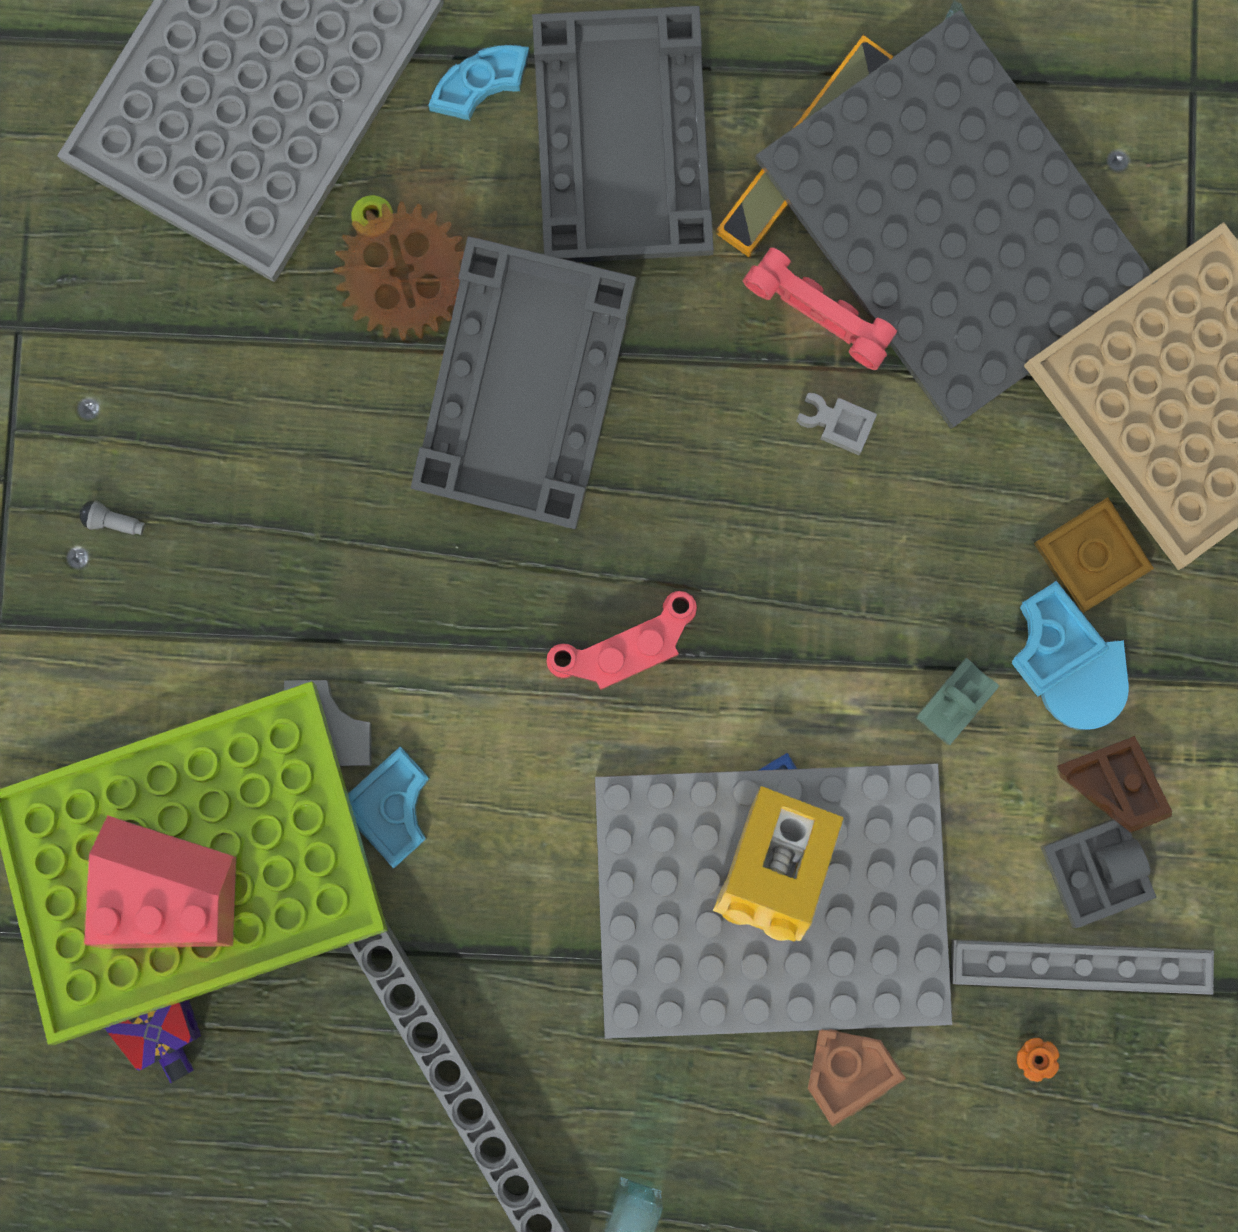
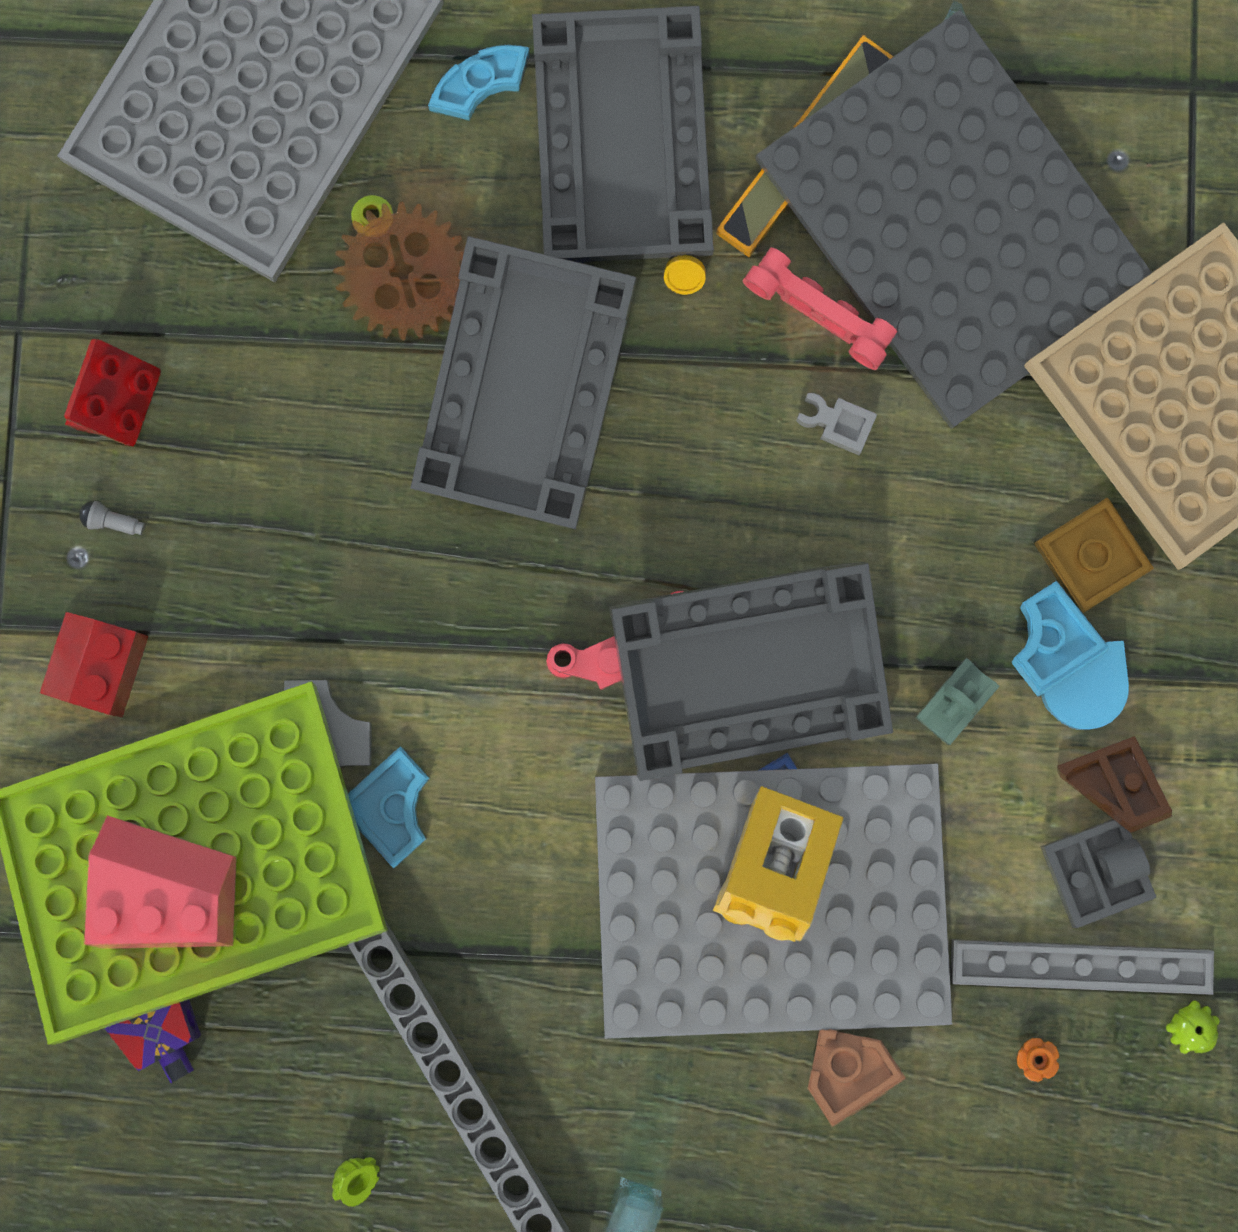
none -> red slope [40,612,149,718]
none -> red bracket [64,339,161,447]
none -> lime animal [332,1157,380,1207]
none -> dark grey slope [610,562,893,781]
none -> yellow piece [664,255,706,295]
none -> lime animal [1166,1000,1220,1054]

